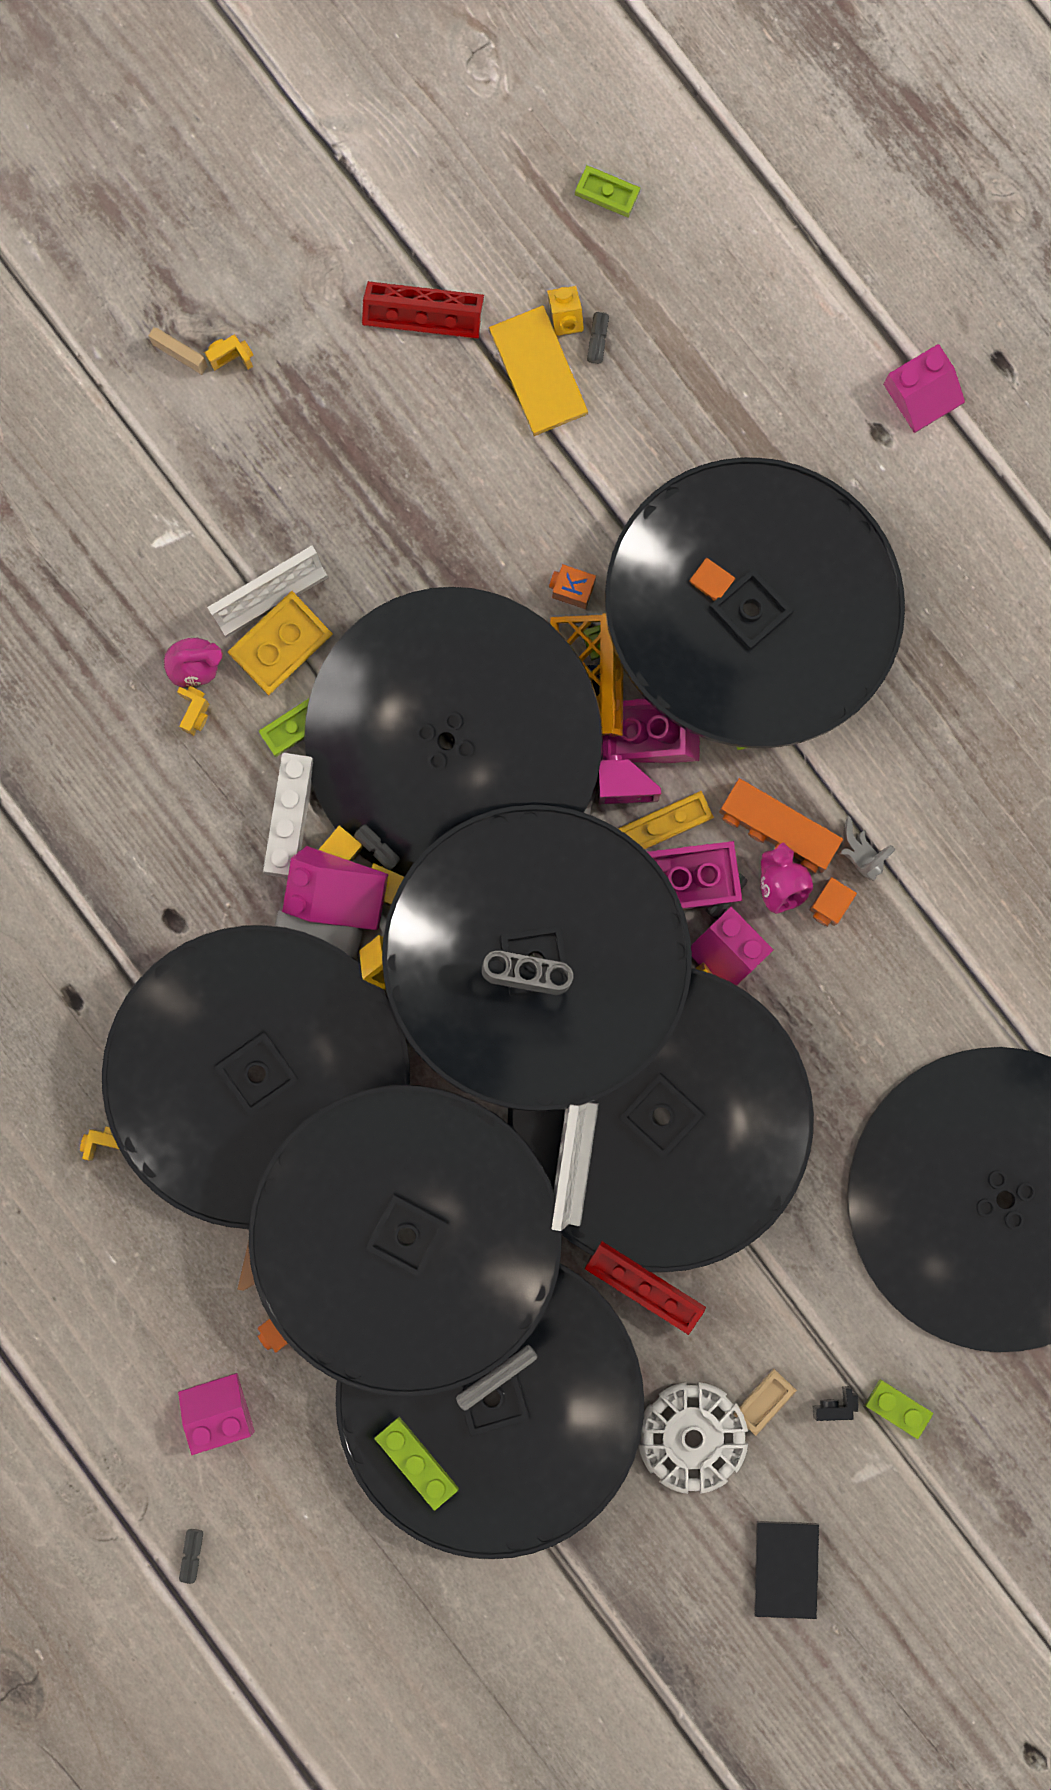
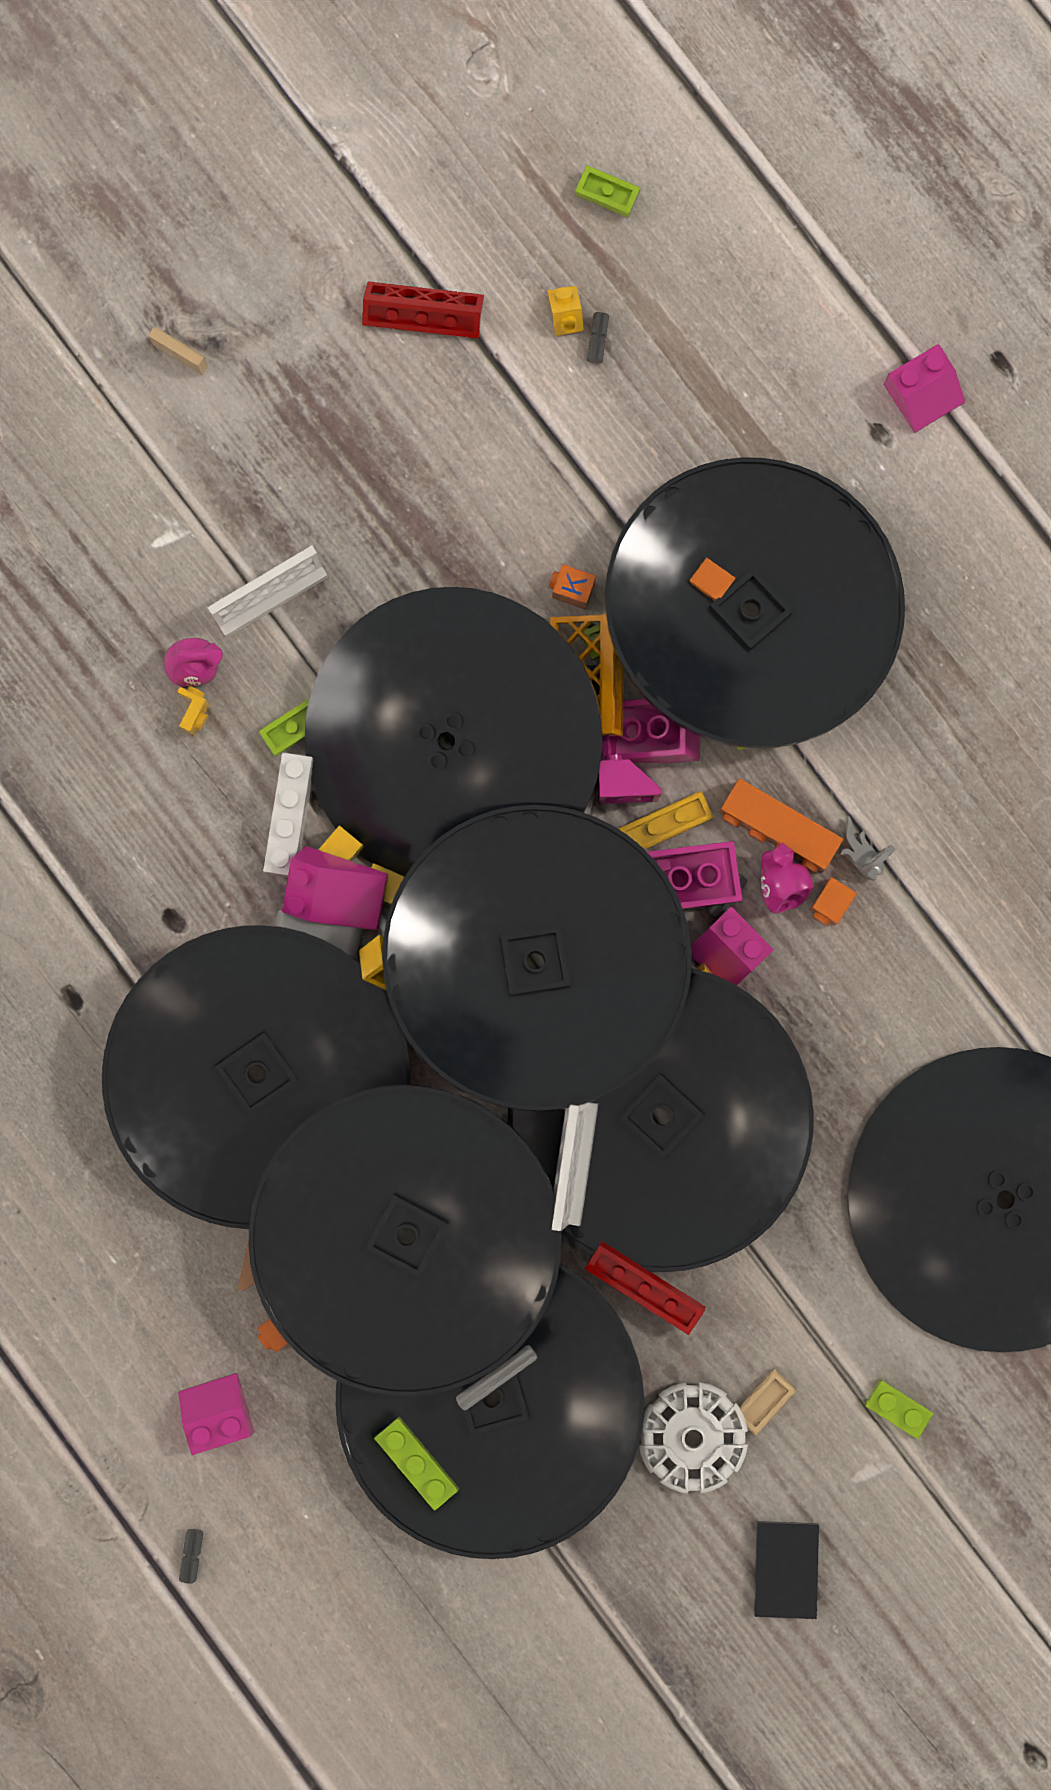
yellow bracket [80,1126,119,1161] -> none
yellow bracket [204,334,254,371] -> none
yellow tile [227,591,333,696] -> none
dark grey piece [354,825,400,870] -> none
light grey beam [482,951,573,995] -> none
yellow tile [489,305,588,436] -> none
black bracket [813,1386,858,1421] -> none

